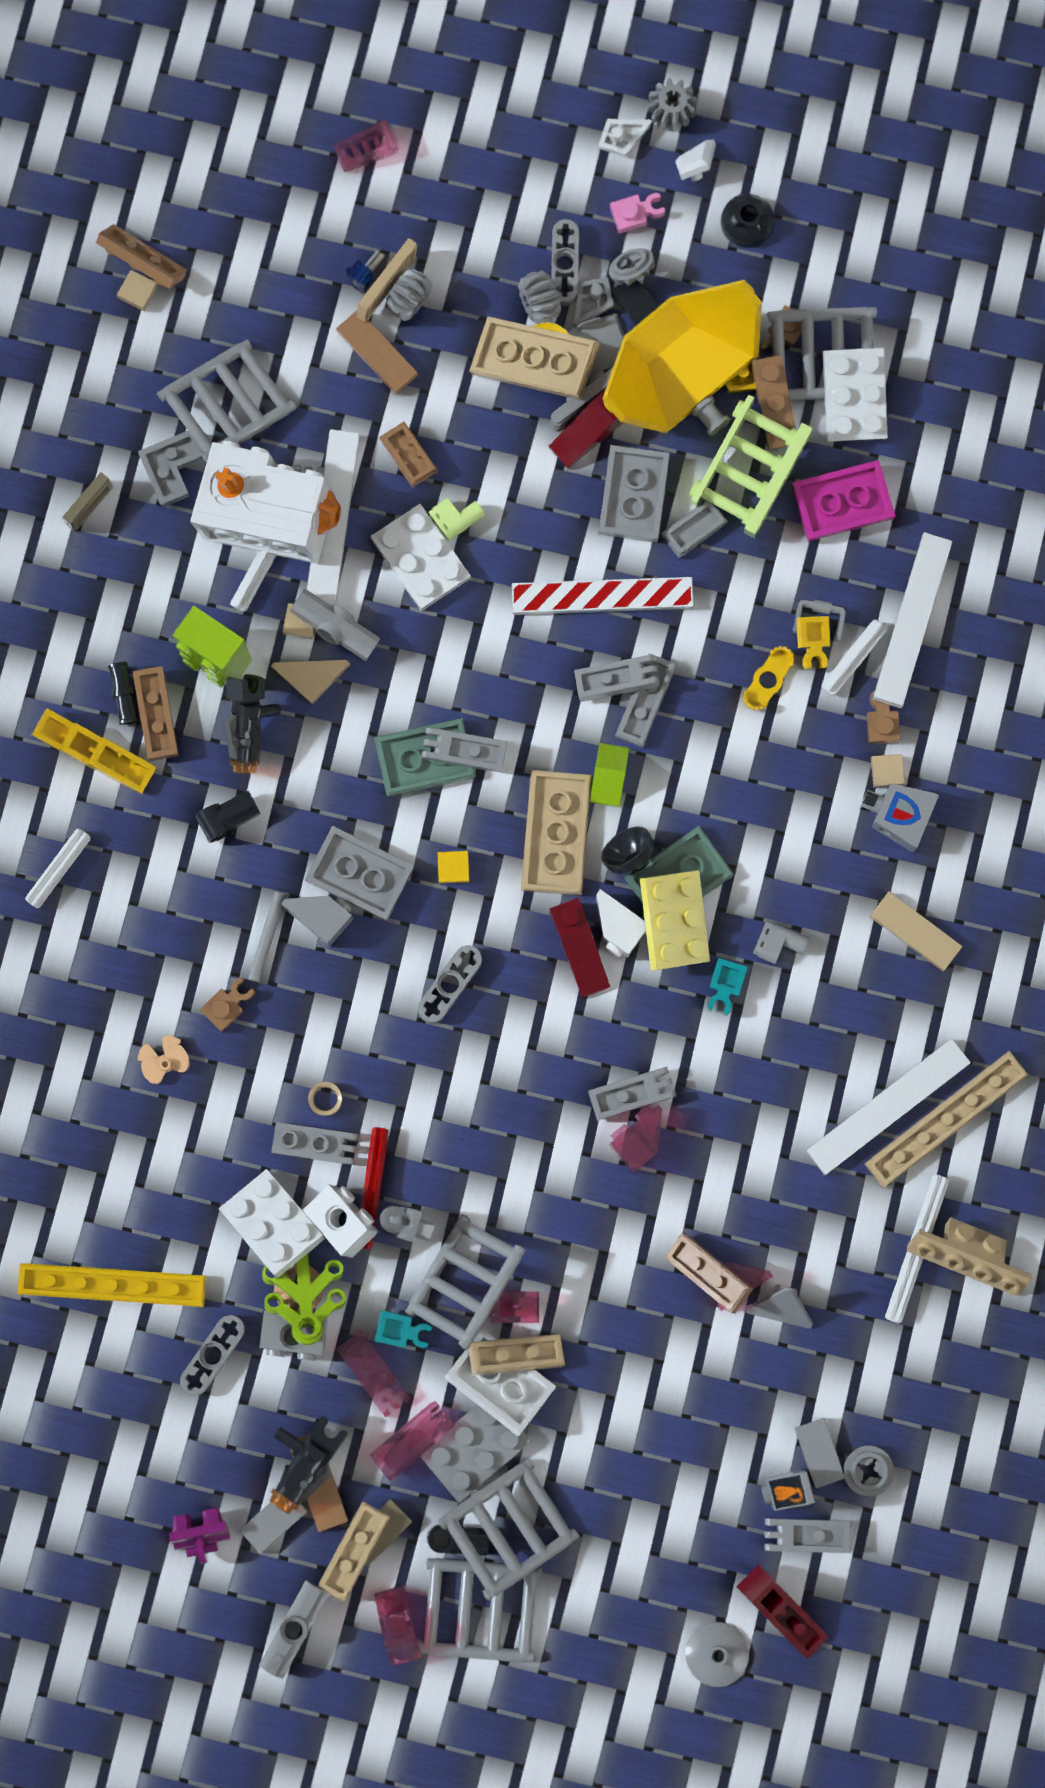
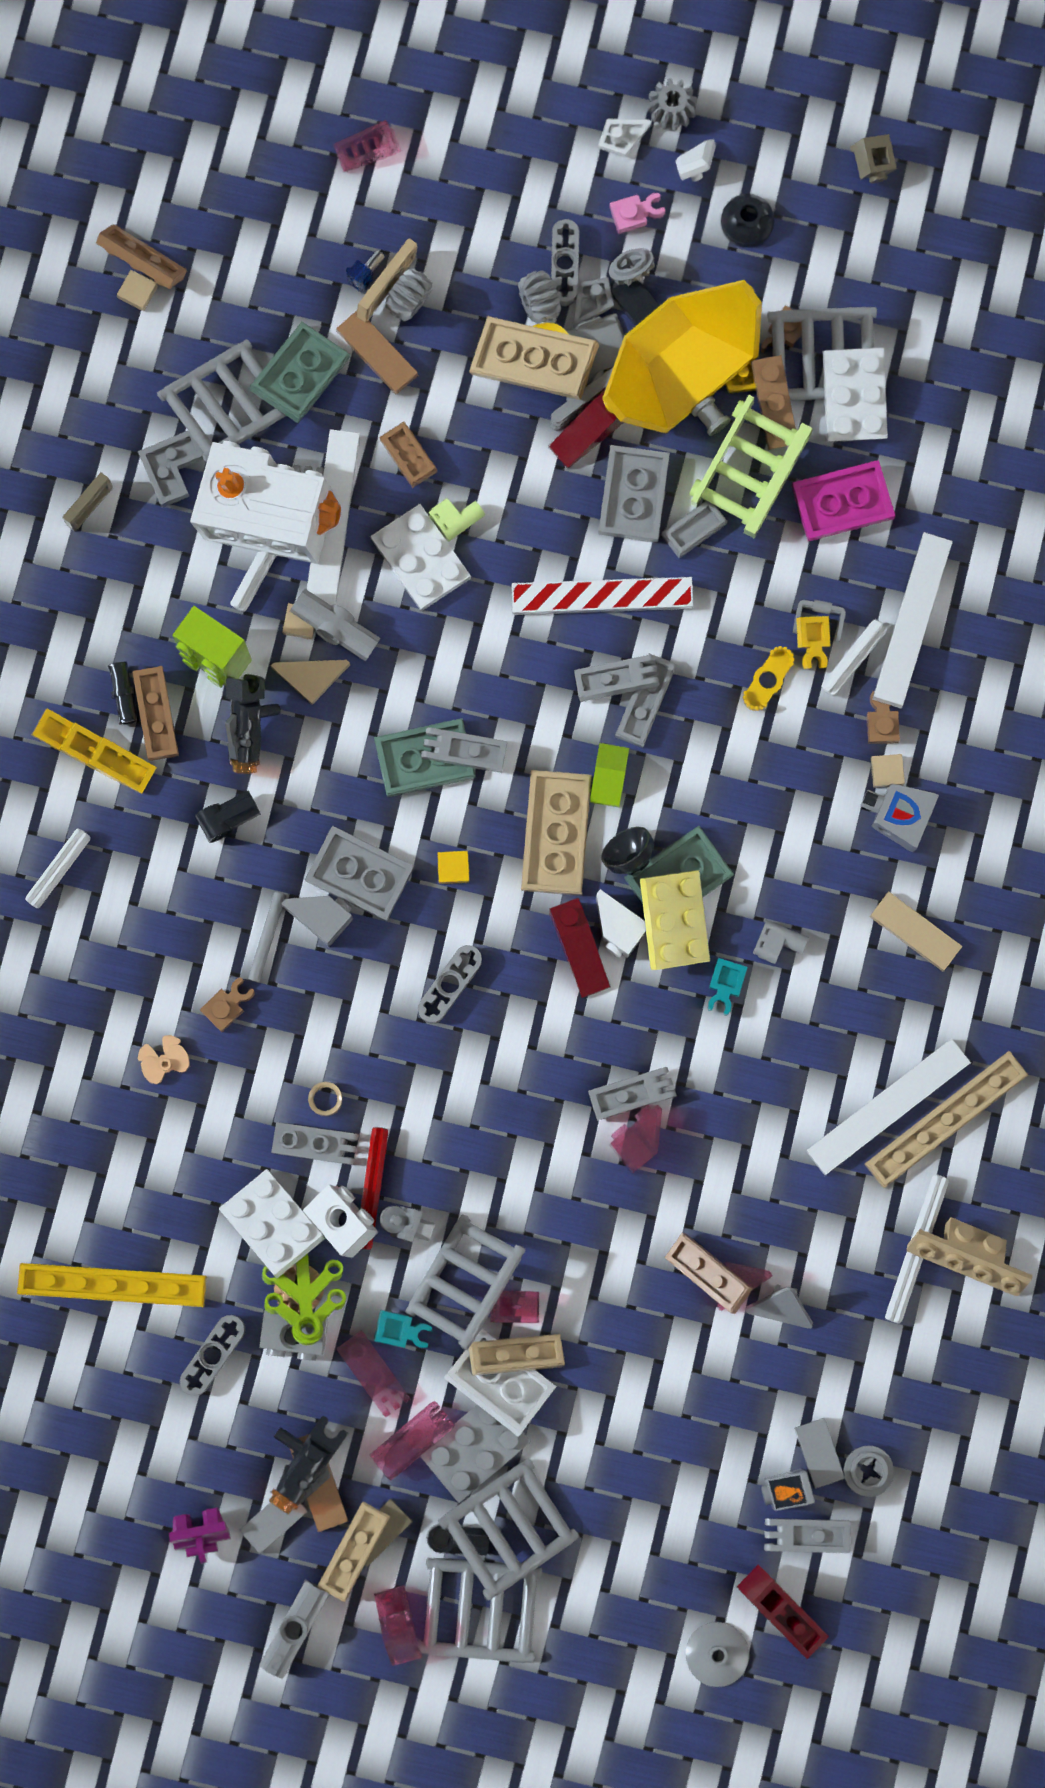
none -> sand green tile [250,322,350,423]
none -> dark tan brick [850,134,897,184]

